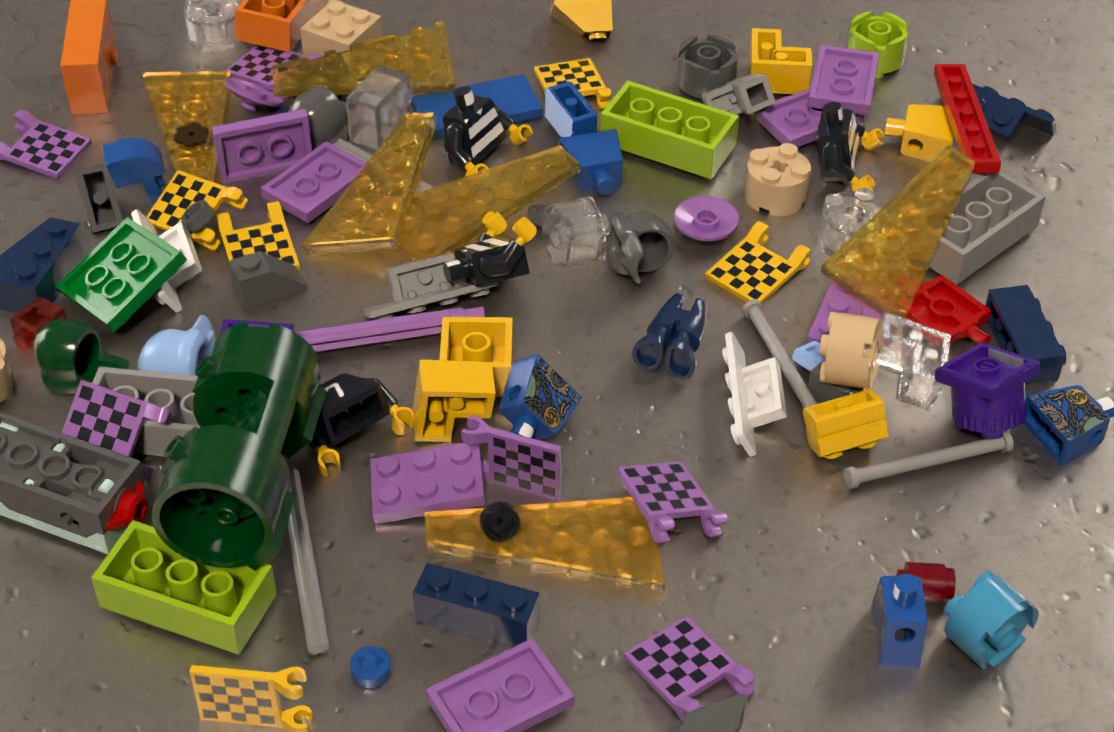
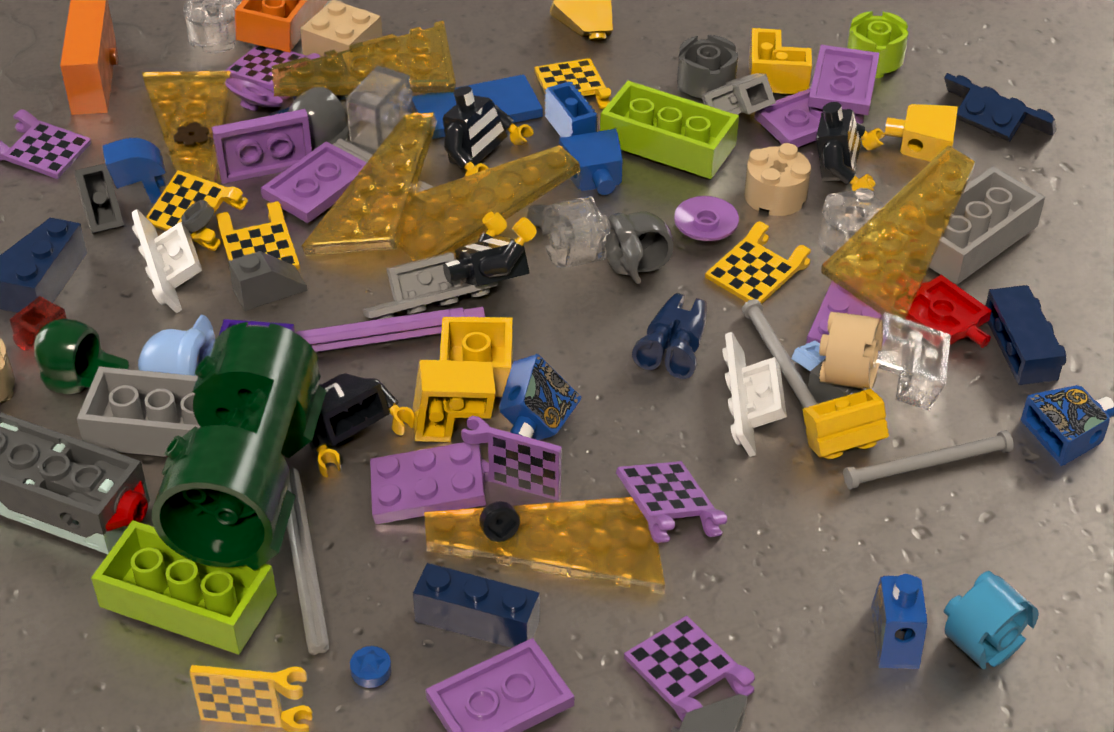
green plate [55,217,187,332] -> none
medium lavender flag [62,380,175,481] -> none
dark red brick [896,561,956,603] -> none
red plate [933,64,1001,175] -> none
dark purple piece [935,343,1040,439] -> none

